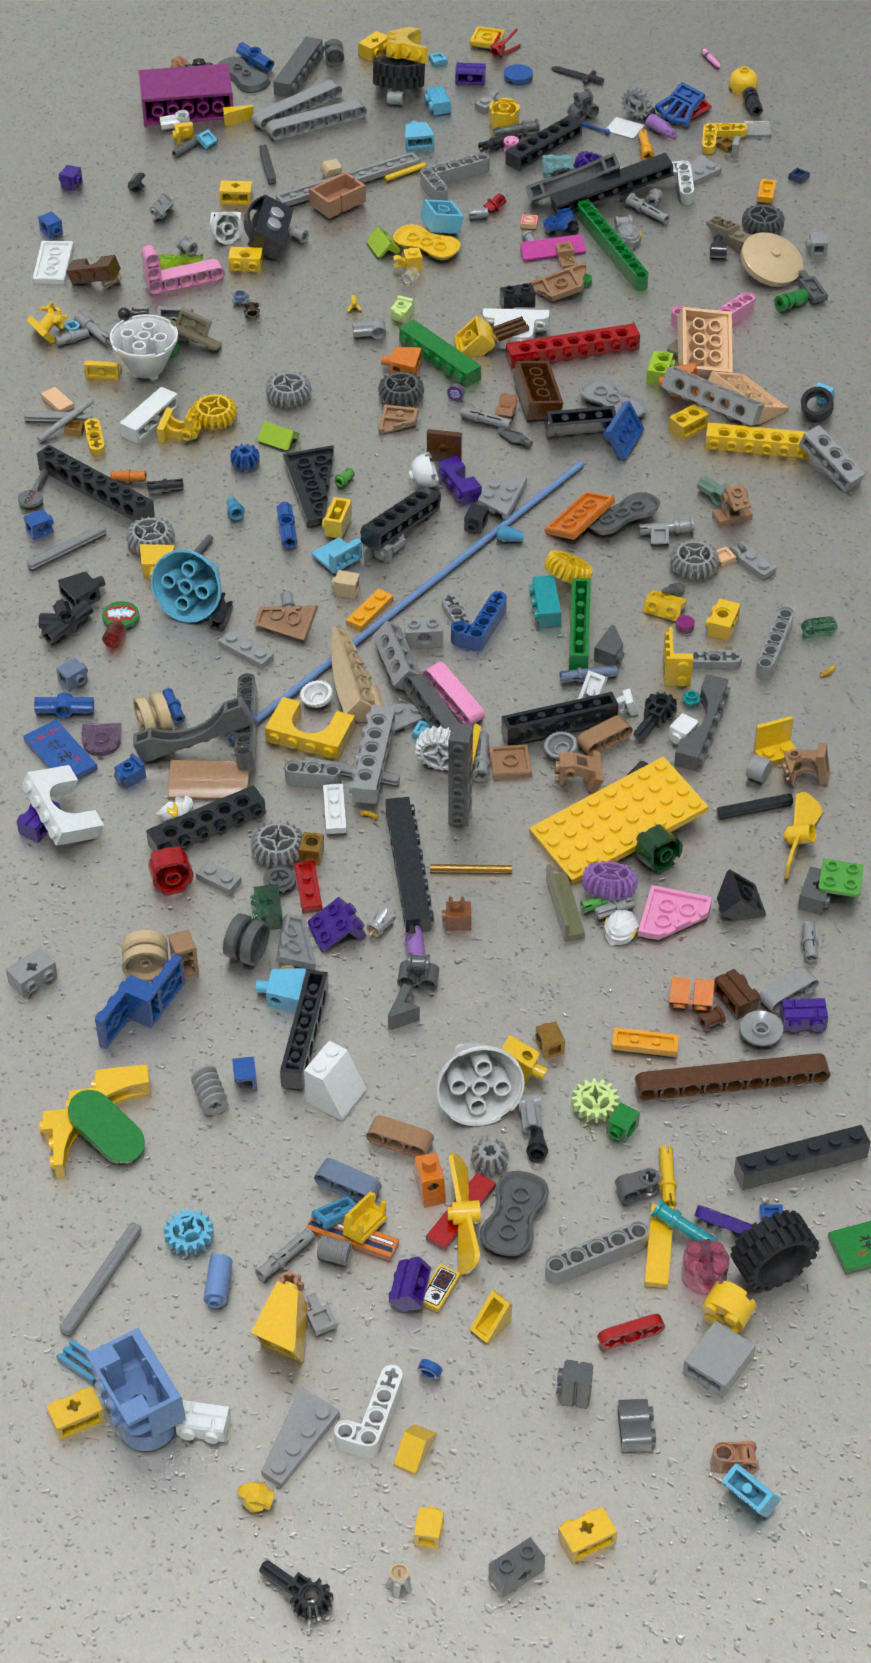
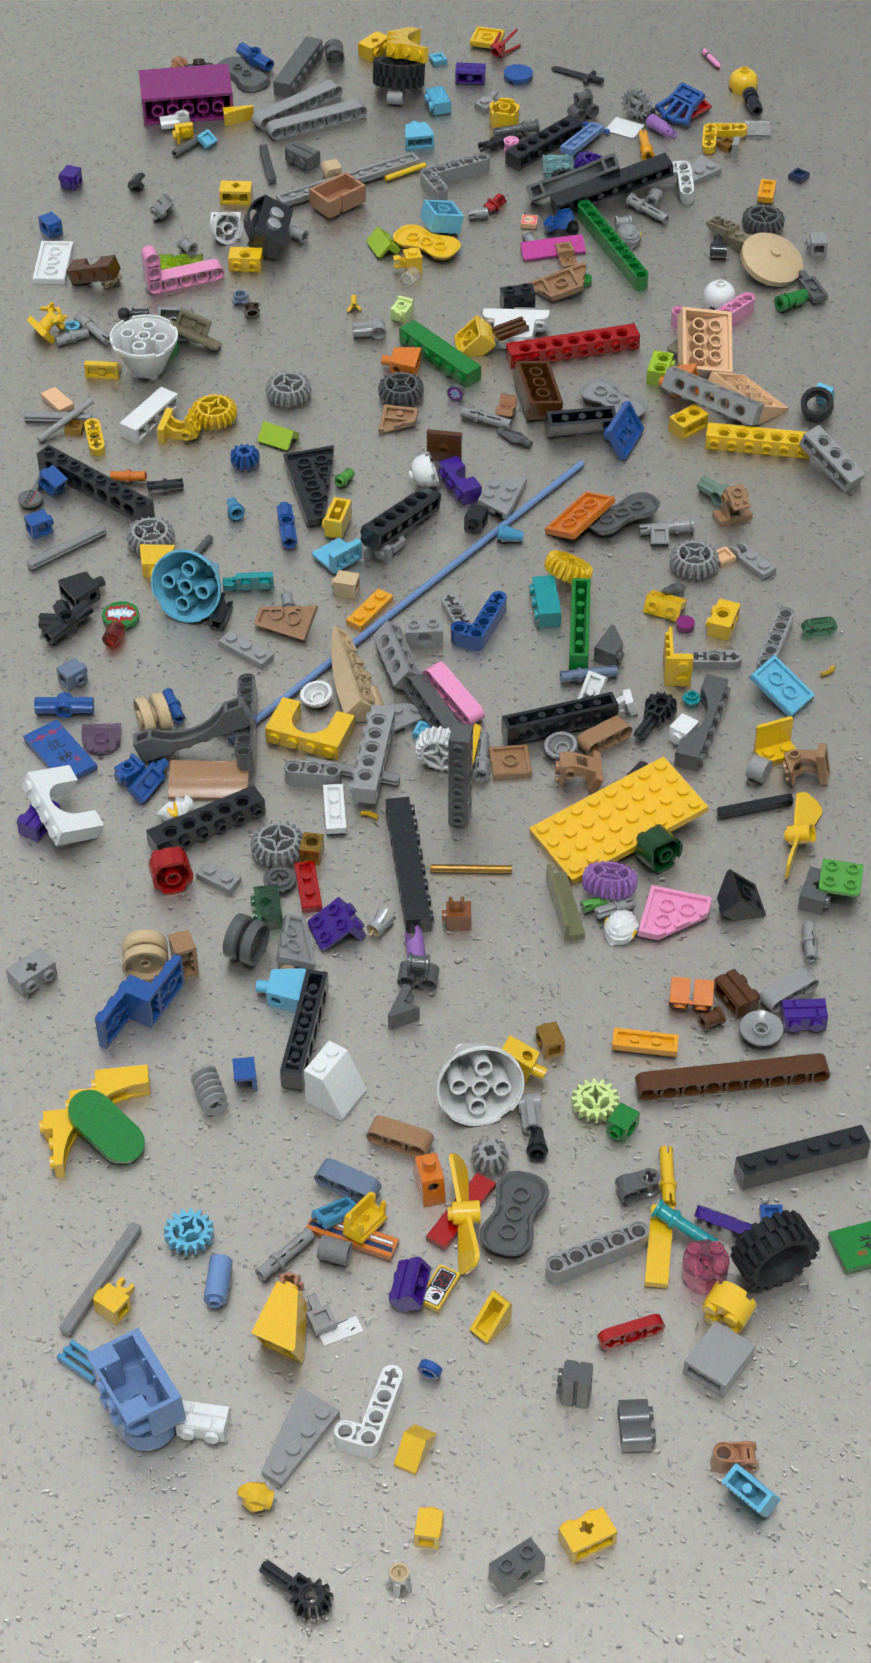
yellow brick [47,1386,105,1441] -> none
none -> blue brick [38,465,68,498]
none -> yellow brick [93,1277,135,1326]
none -> blue hinge [127,758,169,804]
none -> teal hinge [223,571,274,591]
none -> dark grey brick [285,140,320,171]
none -> white sticker [319,1316,363,1346]
none -> medium blue plate [560,122,604,156]
none -> white cylinder [703,279,736,310]
none -> medium azure tile [749,654,815,717]

